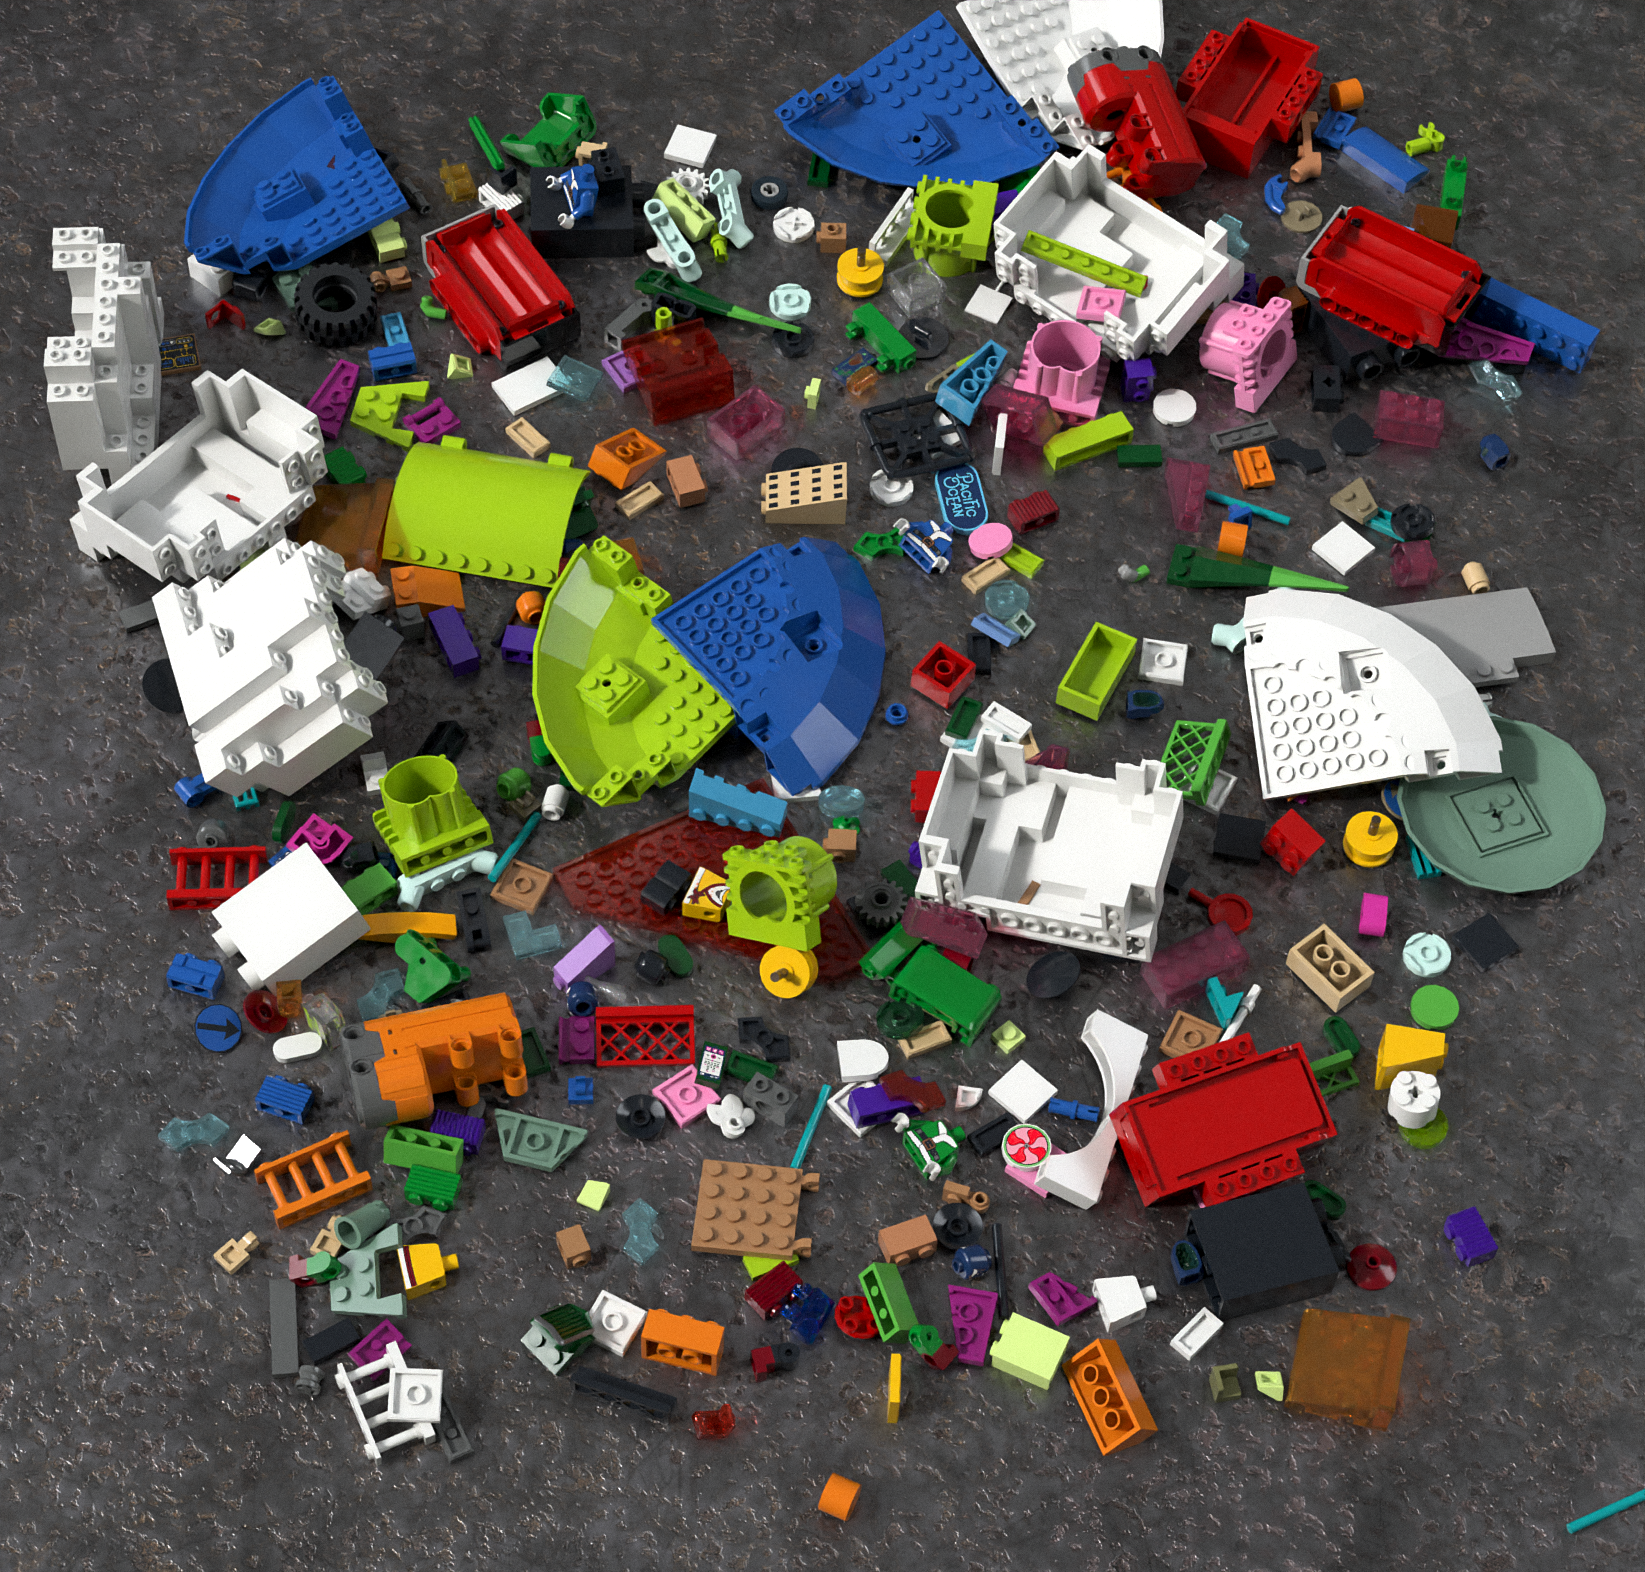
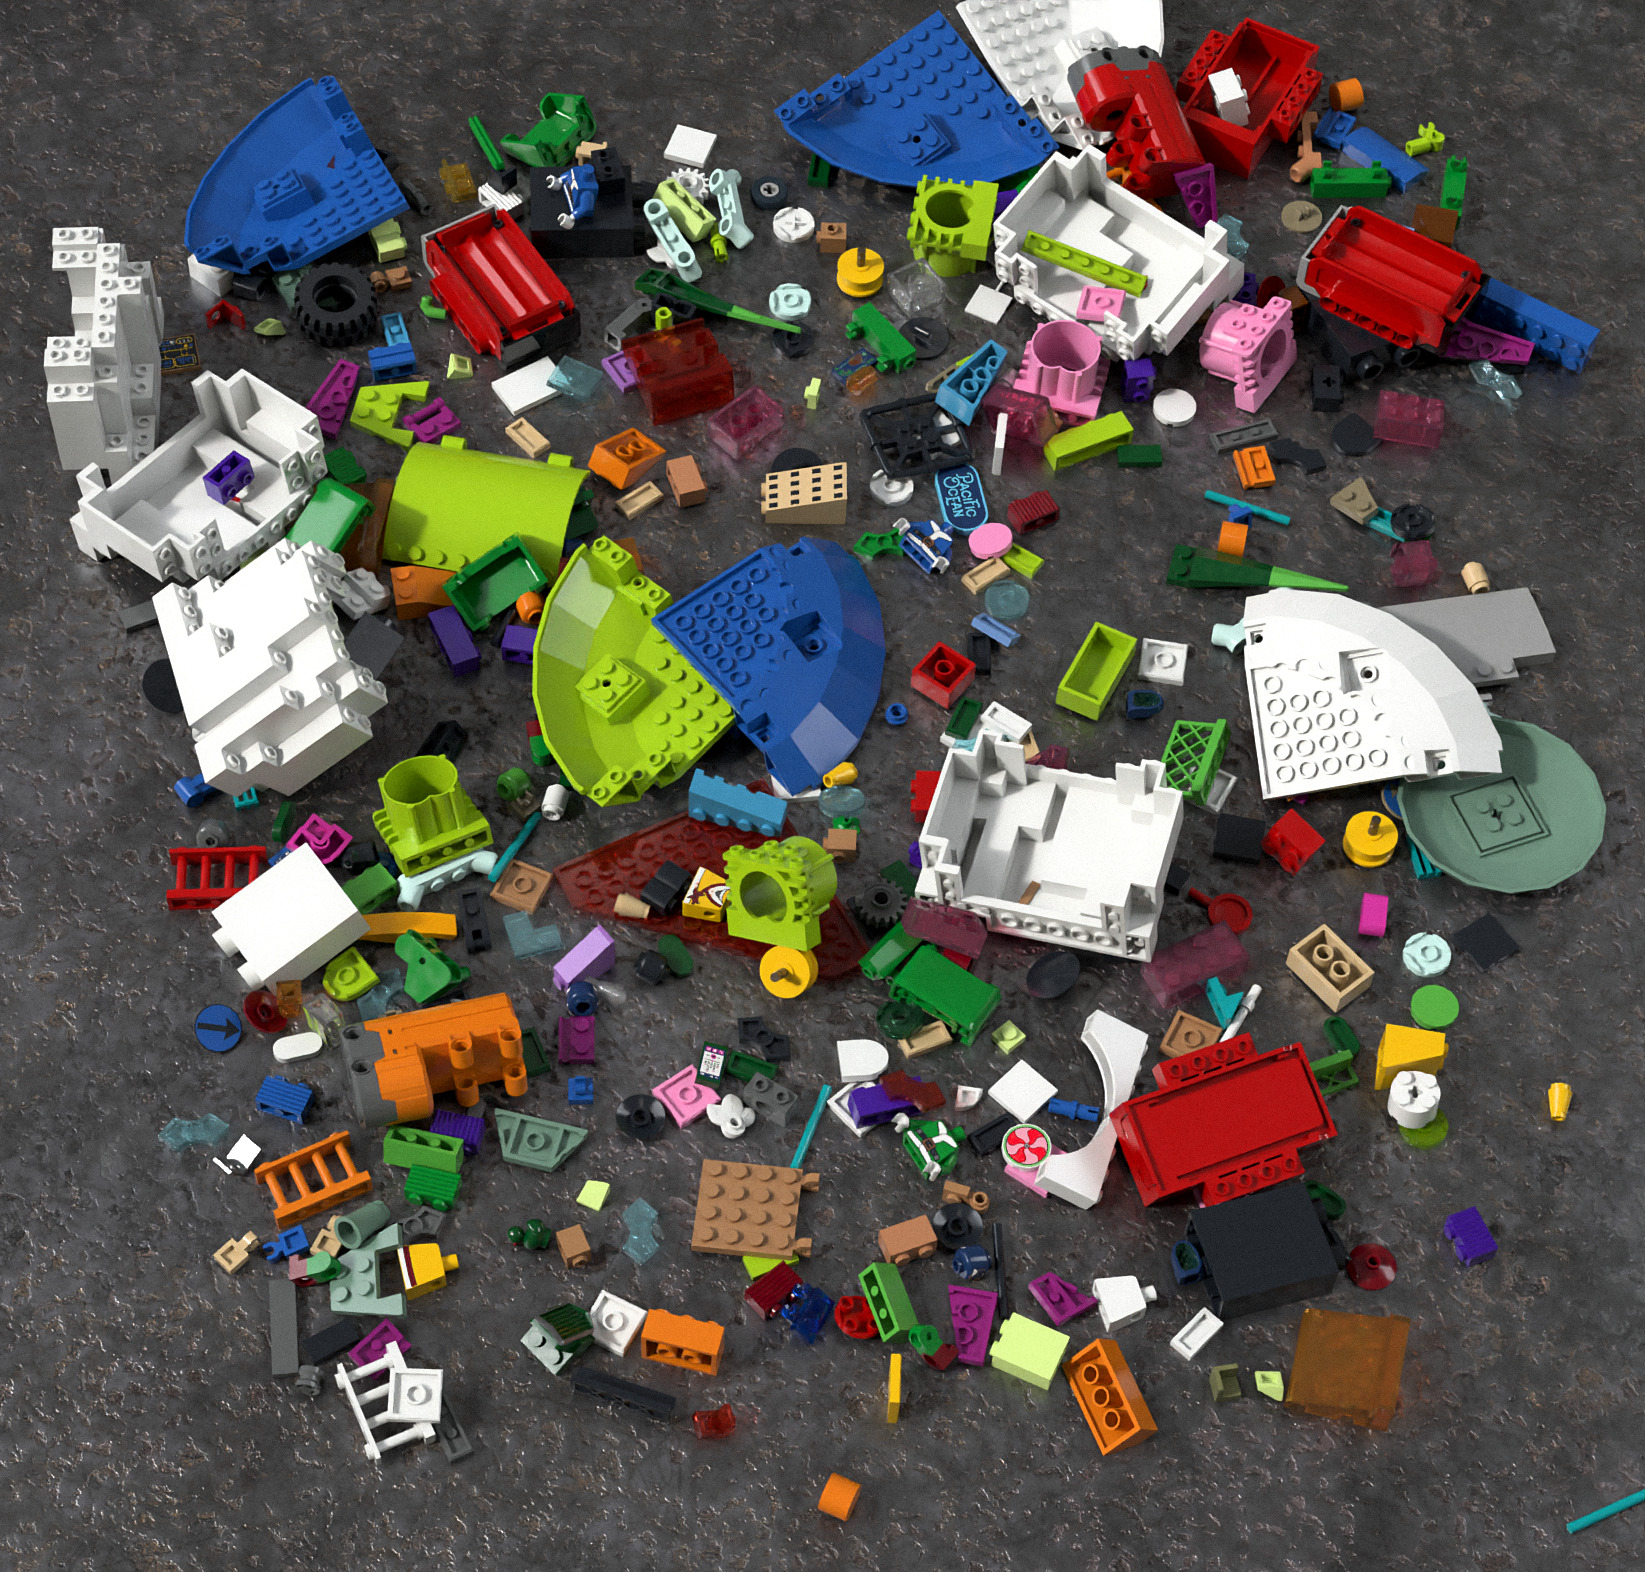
blue brick [166,953,225,1000] -> none
white slope [360,752,388,796] -> none
dark grey brick [393,604,425,642] -> none
red fence [596,1005,695,1068] -> none
leg [750,1342,800,1383] -> none
white fence [869,187,916,267] -> none
sand green slope [1004,608,1037,640] -> none
light grey arm [1118,564,1150,583] -> none
clear pink wedge [1164,457,1211,532] -> none
blue piece [1264,174,1288,215] -> none
white tile [1312,521,1375,576] -> none
dark blue rock [1480,434,1511,471] -> none
none -> dark purple brick [203,450,255,505]
none -> blue plate [263,1225,311,1264]
none -> windscreen [280,477,377,554]
none -> lime tile [323,946,381,1001]
none -> green windscreen [442,532,549,632]
none -> dark green animal [507,1219,551,1250]
none -> tan cone [614,893,651,919]
none -> yellow cone [823,762,858,788]
none -> magenta wing [1172,163,1218,228]
none -> white brick [1208,68,1250,126]
none -> green brick [1310,161,1391,198]
none -> yellow cone [1548,1083,1573,1121]

